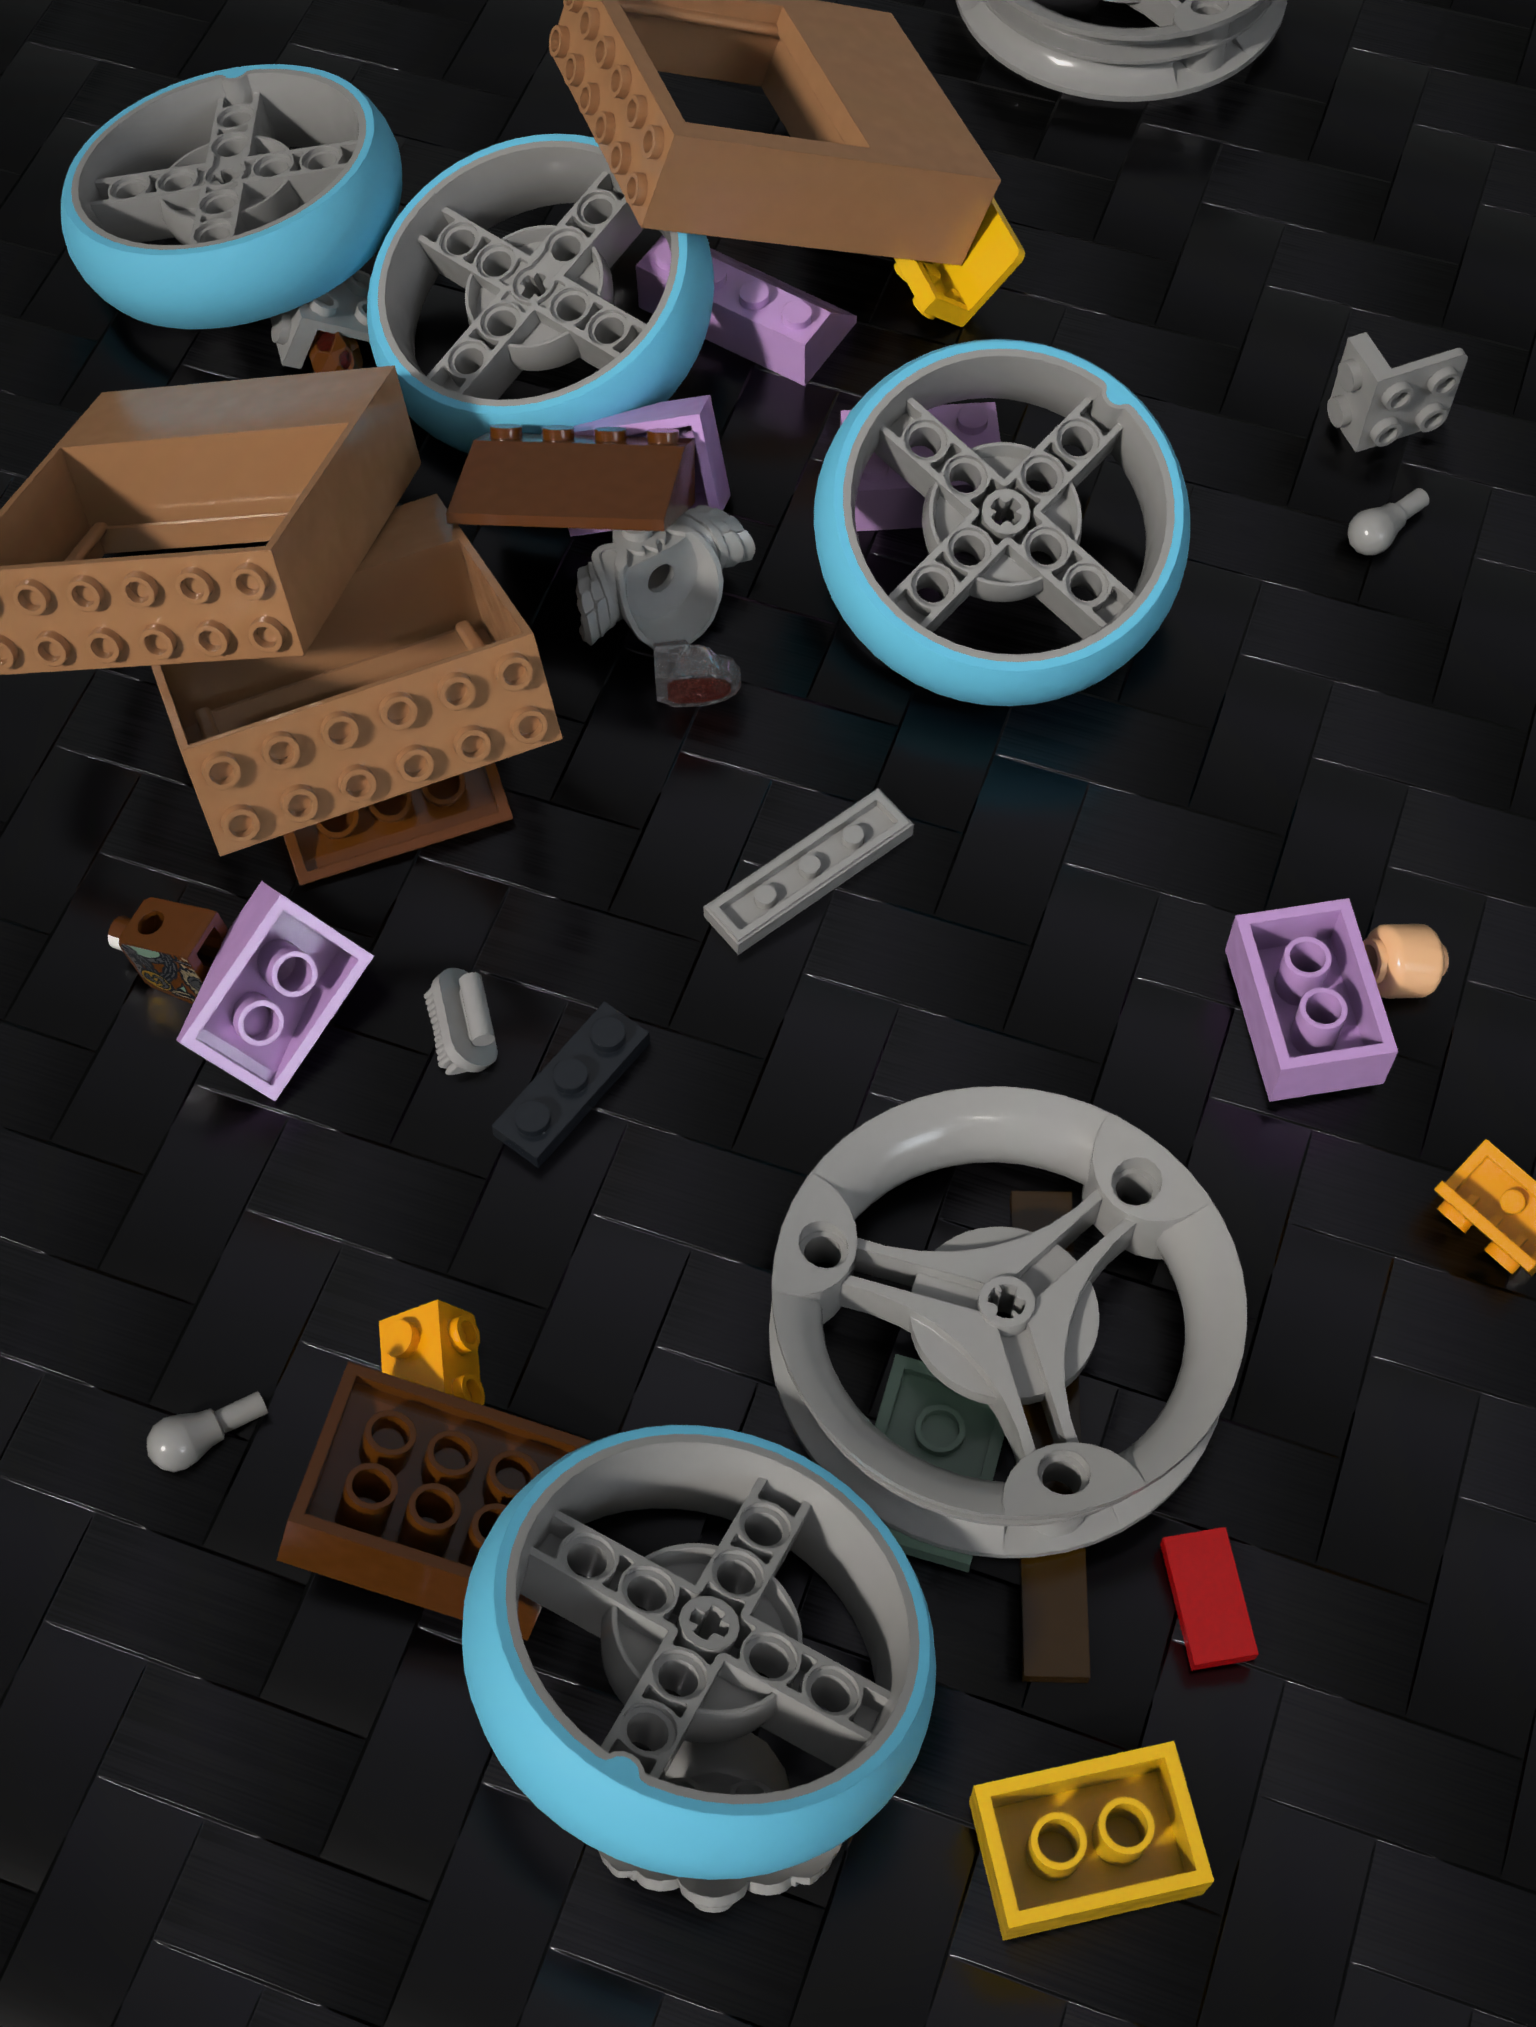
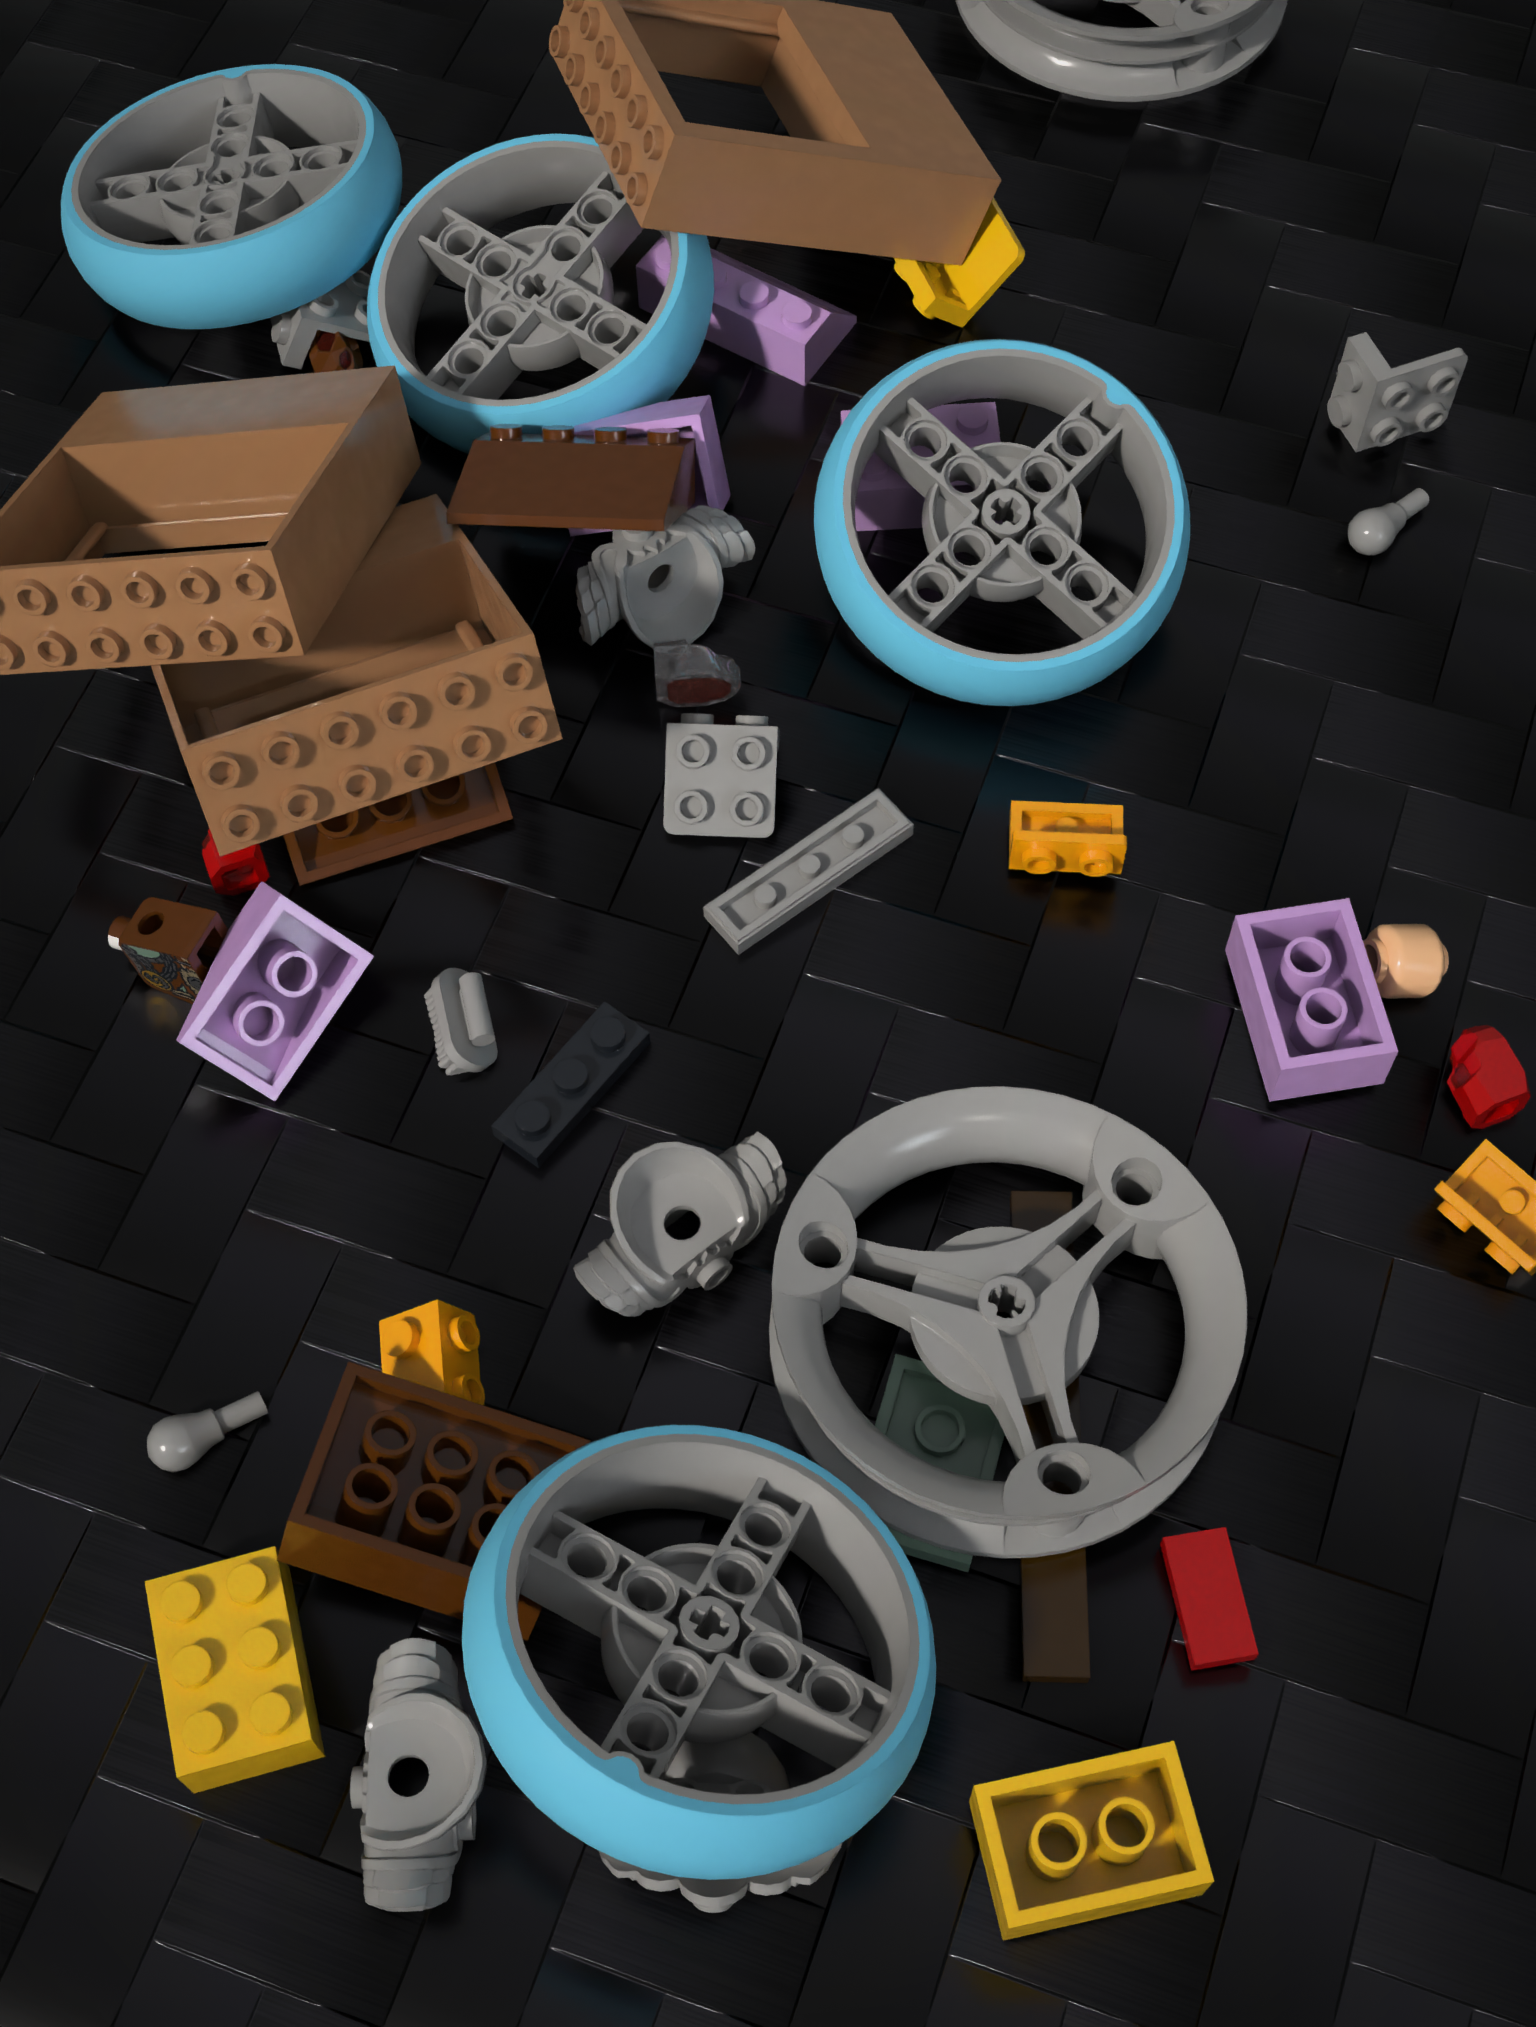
none -> yellow brick [145,1546,325,1793]
none -> red rock [202,829,270,896]
none -> light grey piece [350,1638,487,1912]
none -> light grey piece [573,1132,787,1317]
none -> light grey bracket [663,713,780,838]
none -> light orange bracket [1009,800,1127,877]
none -> red rock [1447,1025,1531,1129]

